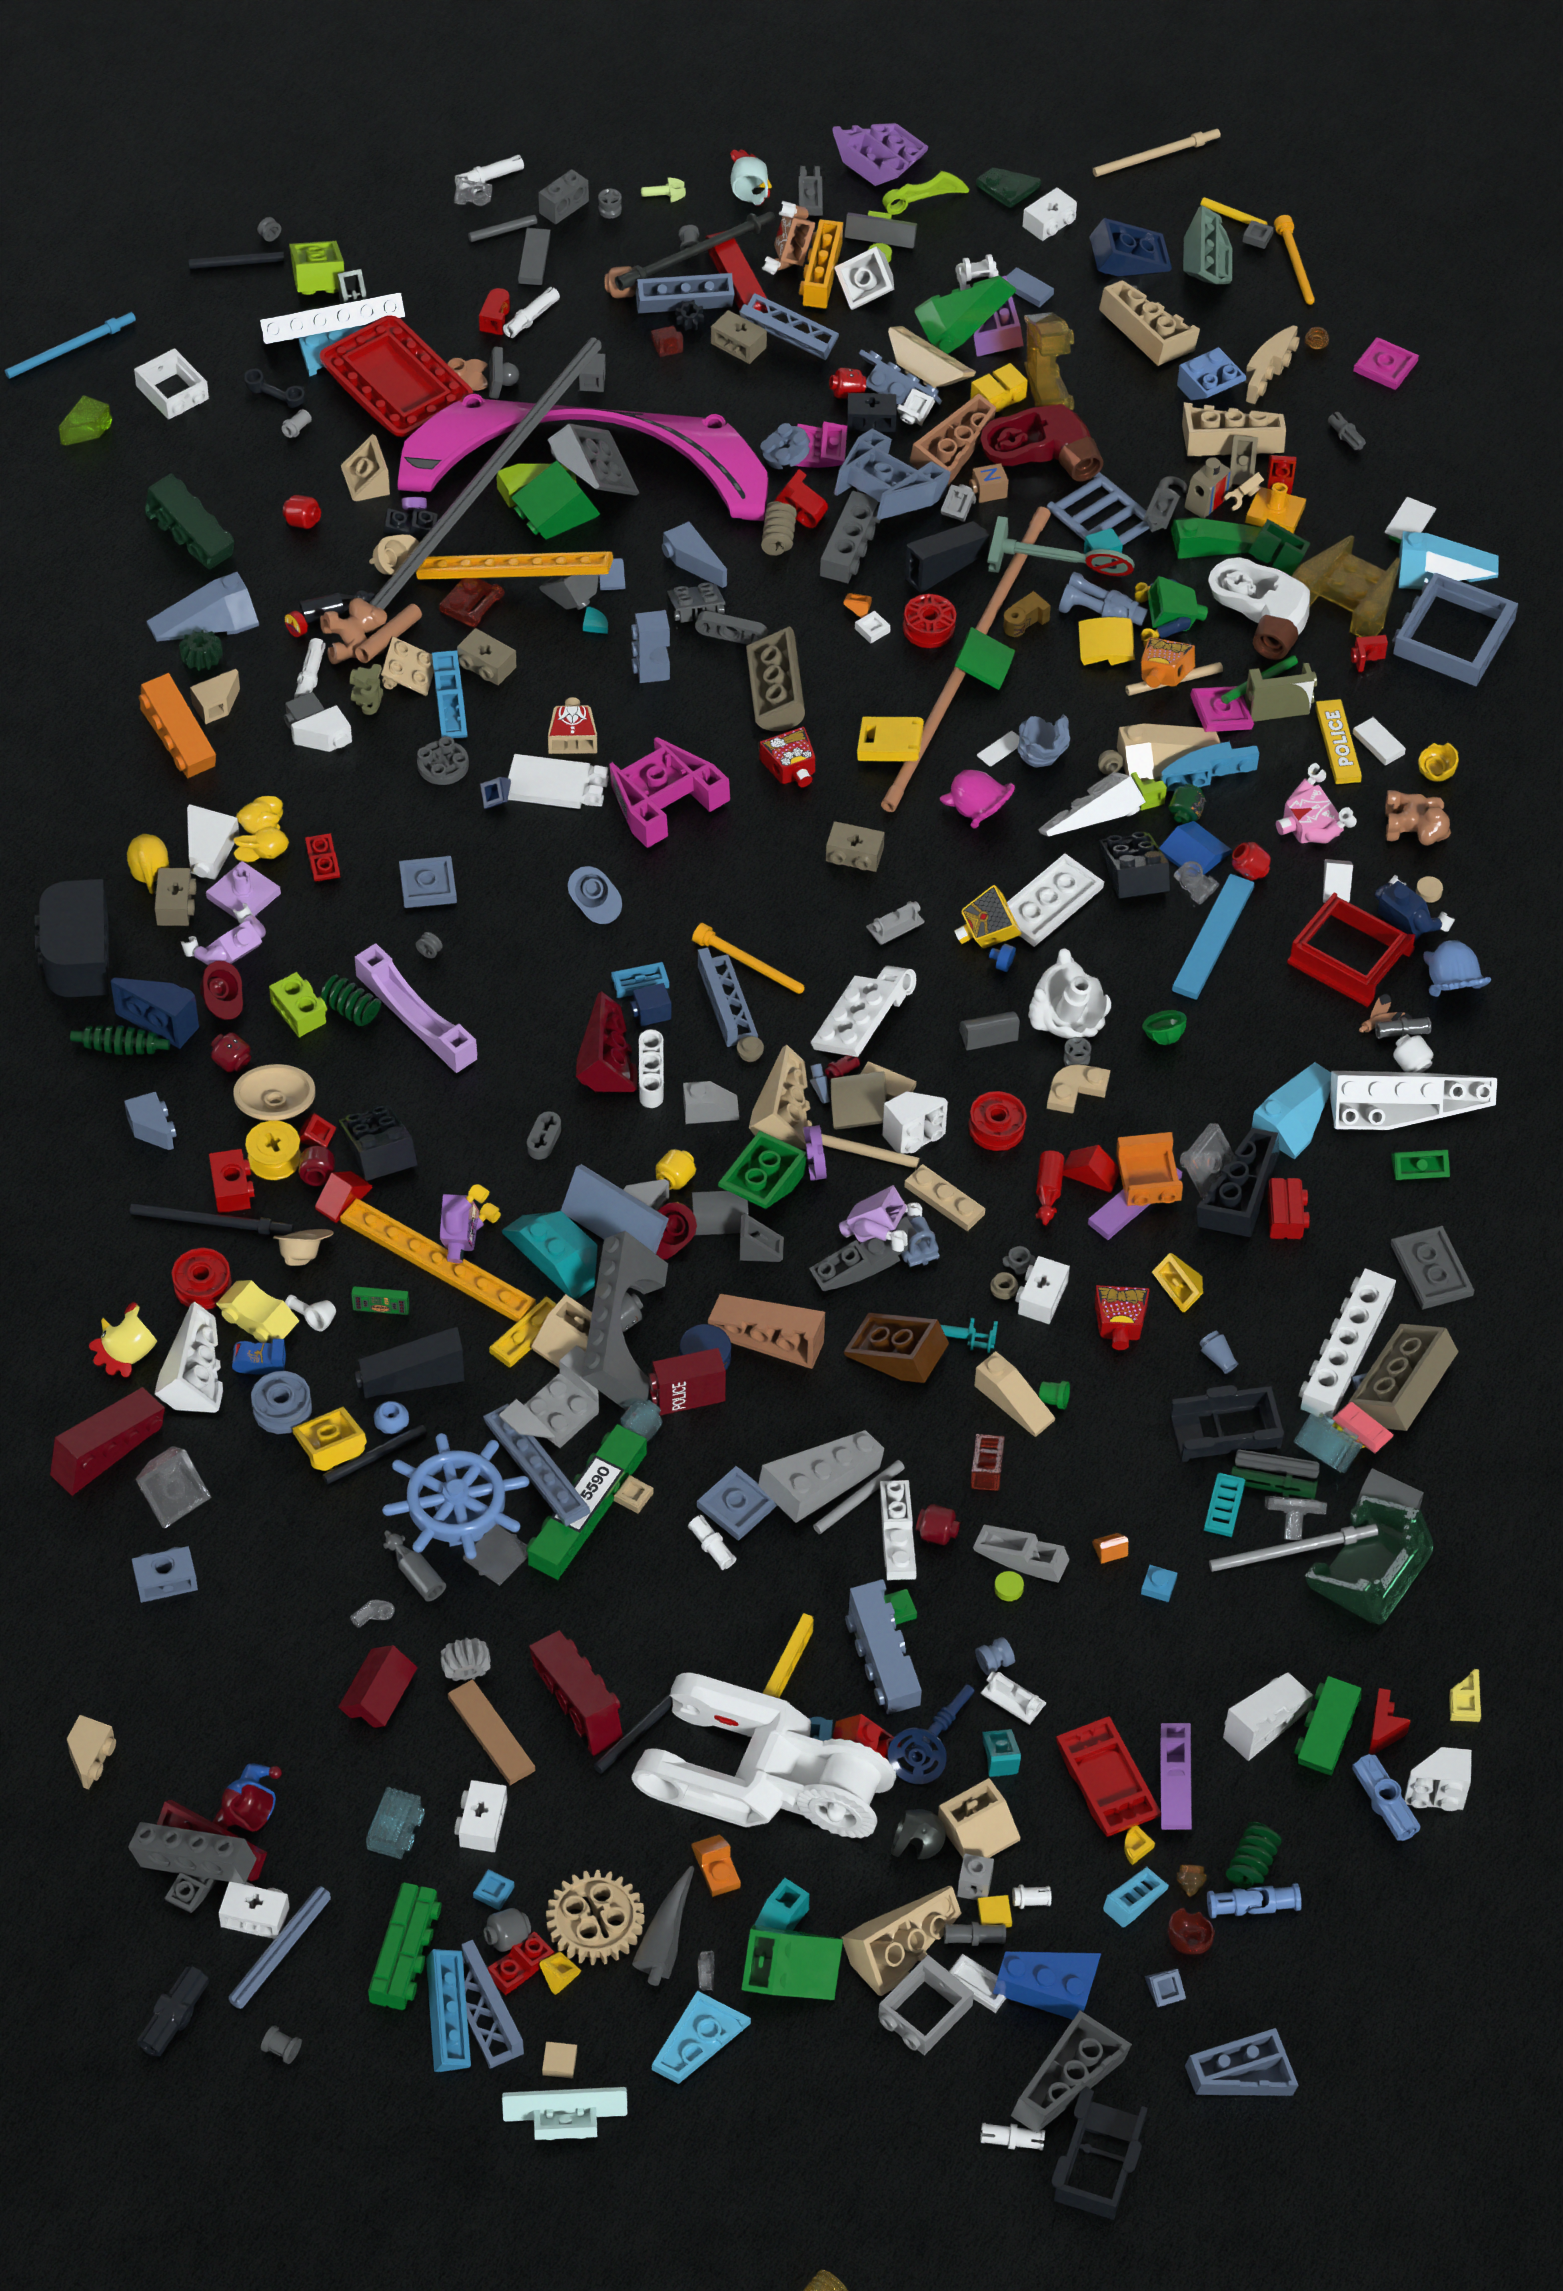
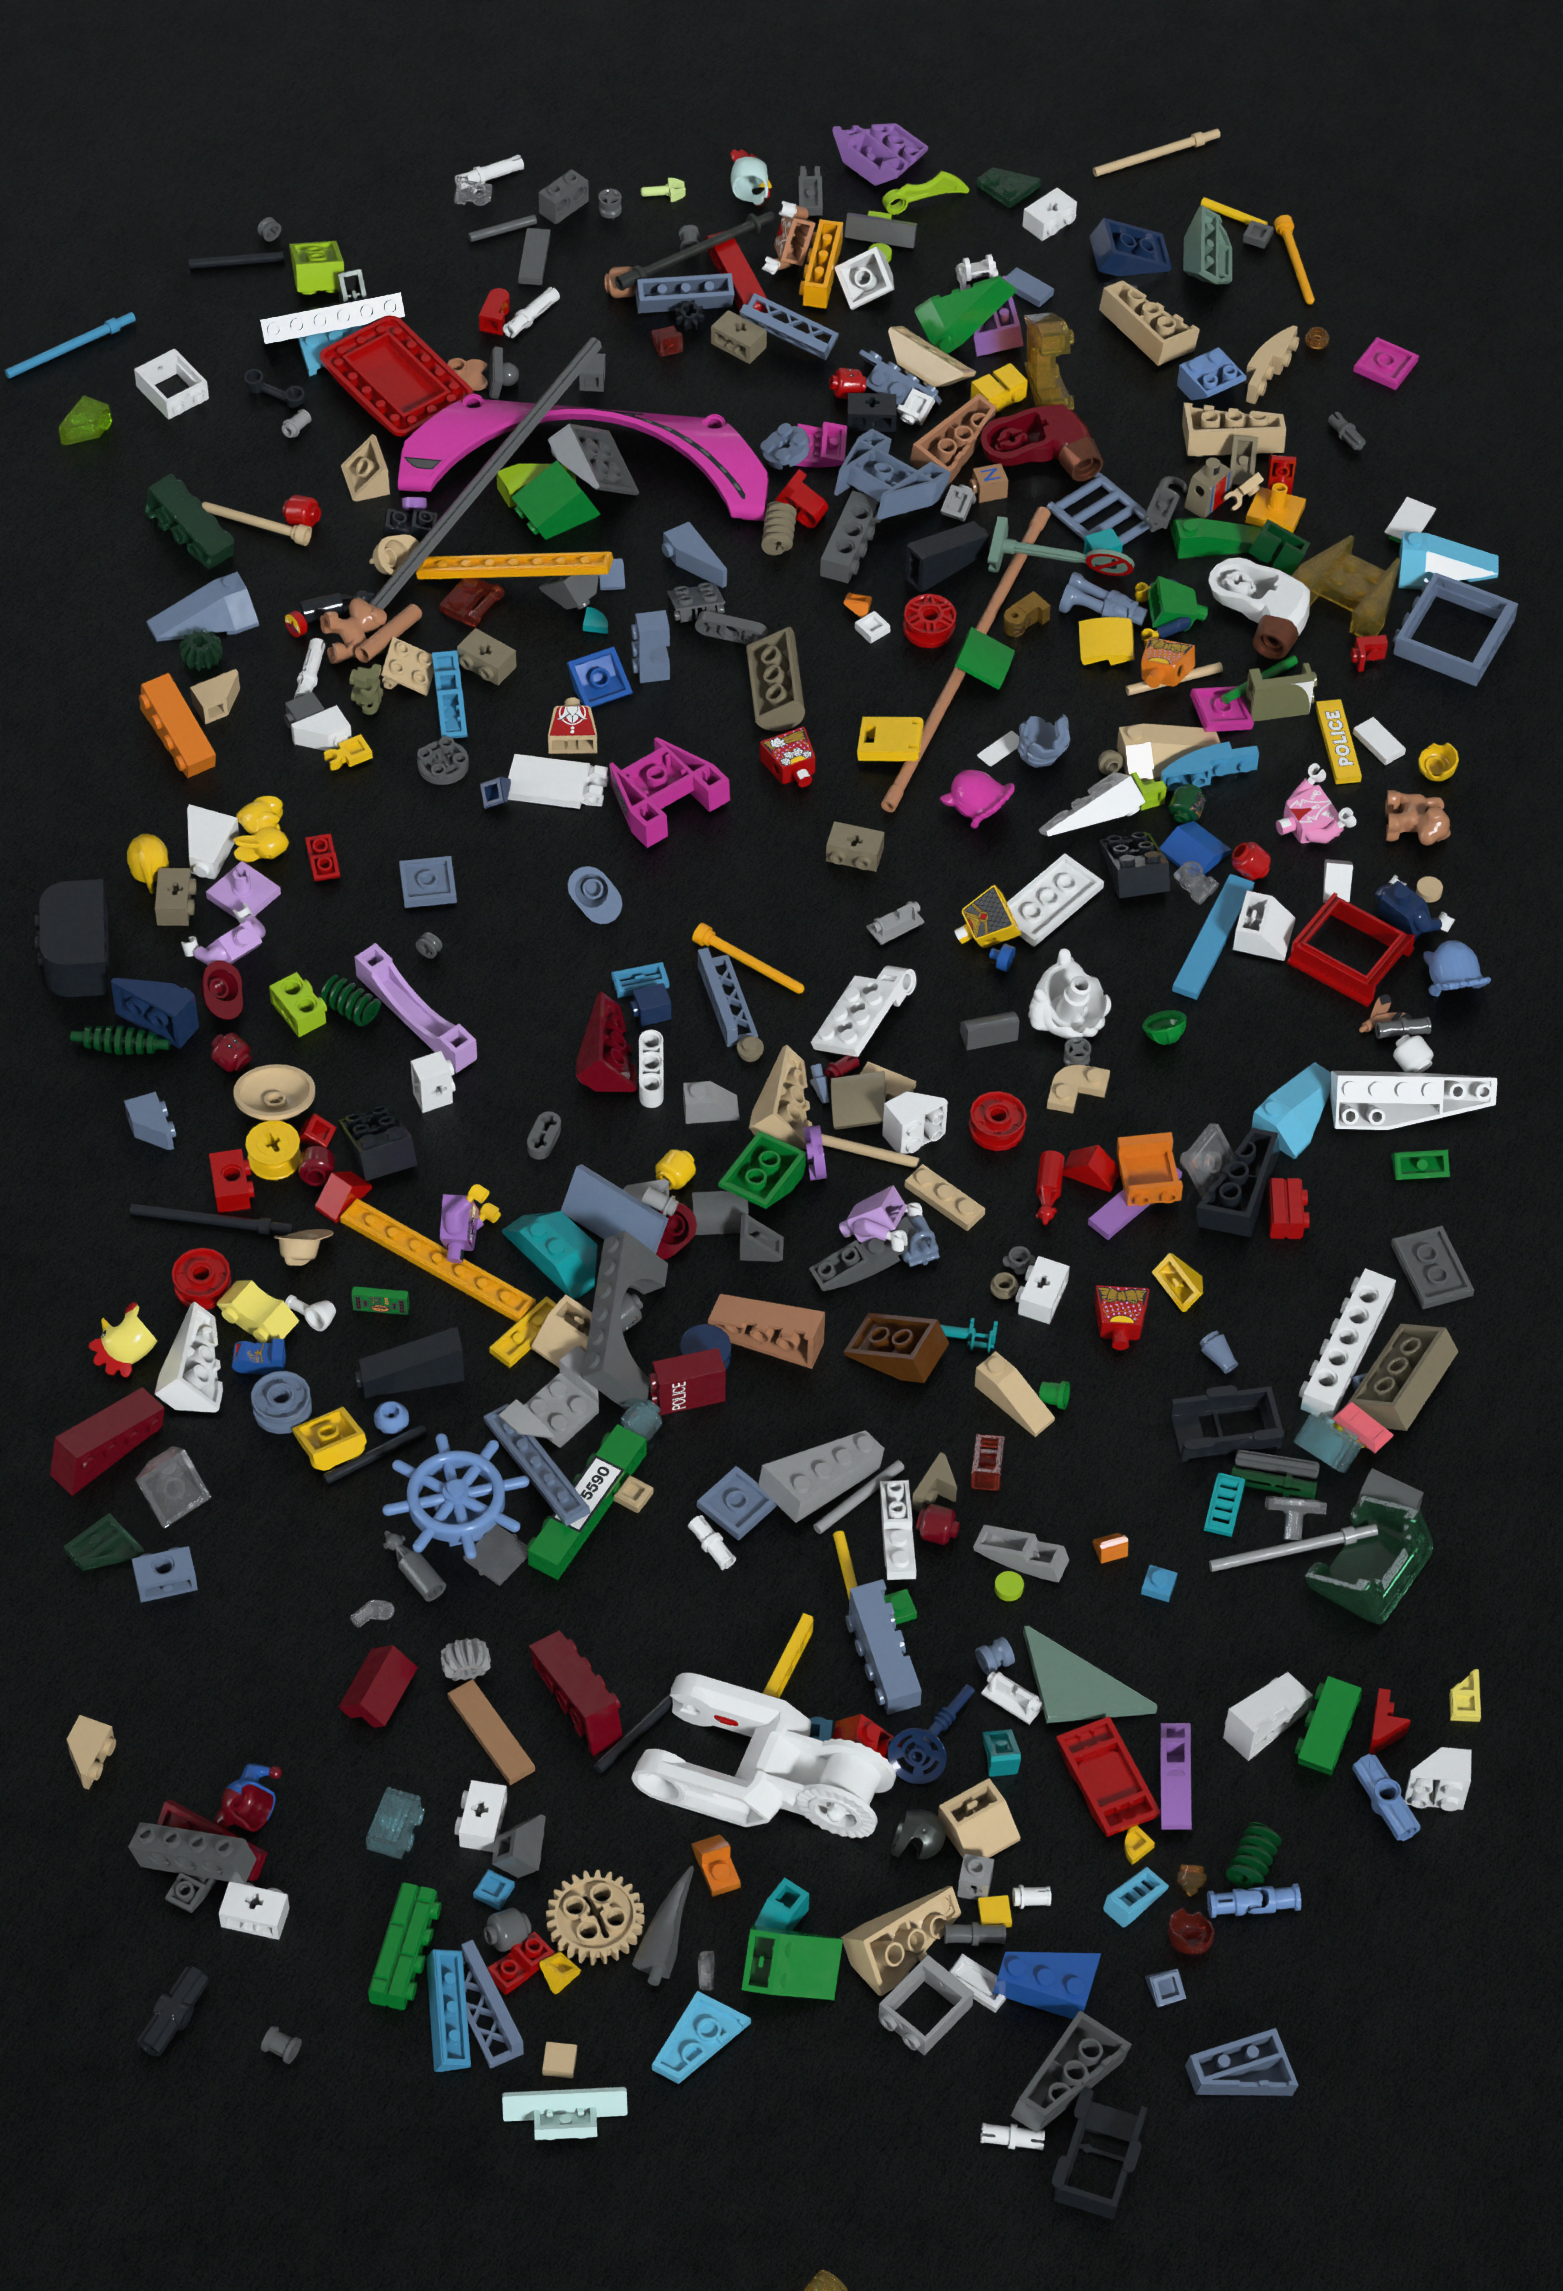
sand blue axle [229,1886,331,2009] -> none
none -> clear green wing [64,1513,145,1571]
none -> tan piece [201,502,312,546]
none -> yellow plate [324,734,373,770]
none -> white brick [411,1051,456,1113]
none -> dark grey slope [492,1814,546,1878]
none -> blue slope [567,647,633,708]
none -> light grey pin [642,1186,679,1216]
none -> yellow bar [833,1531,857,1599]
none -> dark tan slope [912,1452,957,1513]
none -> sand green tile [1023,1626,1157,1723]
none -> white slope [1233,891,1296,961]

